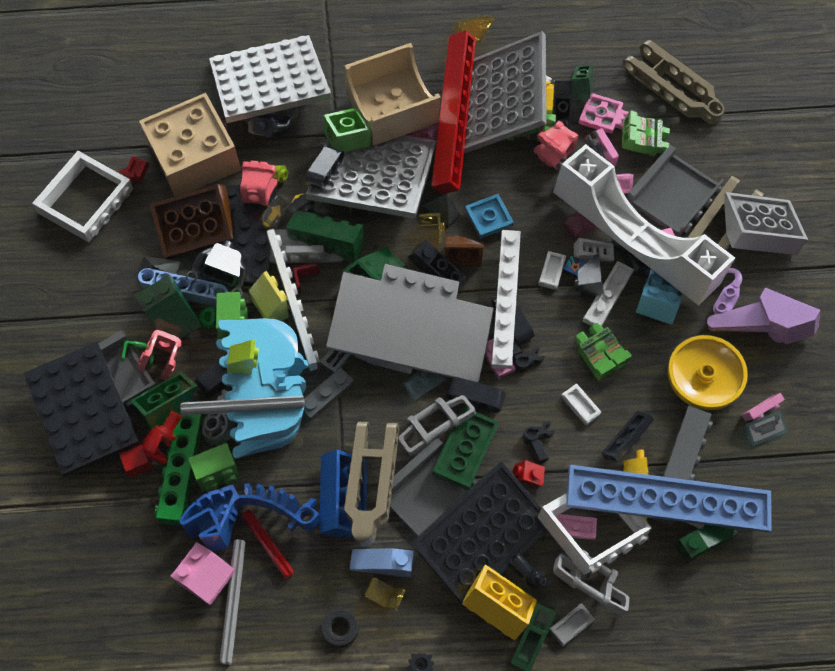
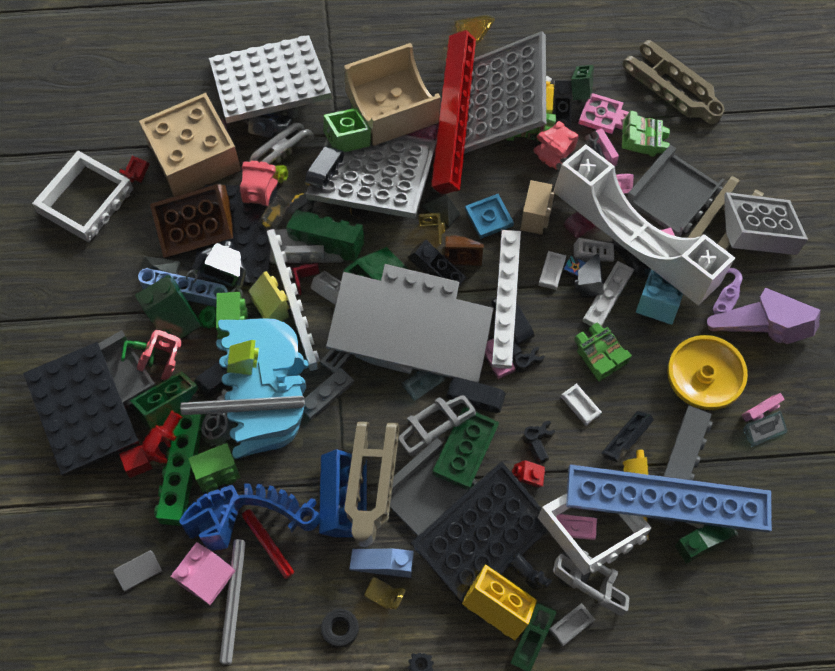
none -> light grey slope [113,550,162,592]
none -> light grey piece [249,123,314,164]
none -> light grey slope [311,271,341,305]
none -> tan brick [521,180,555,234]

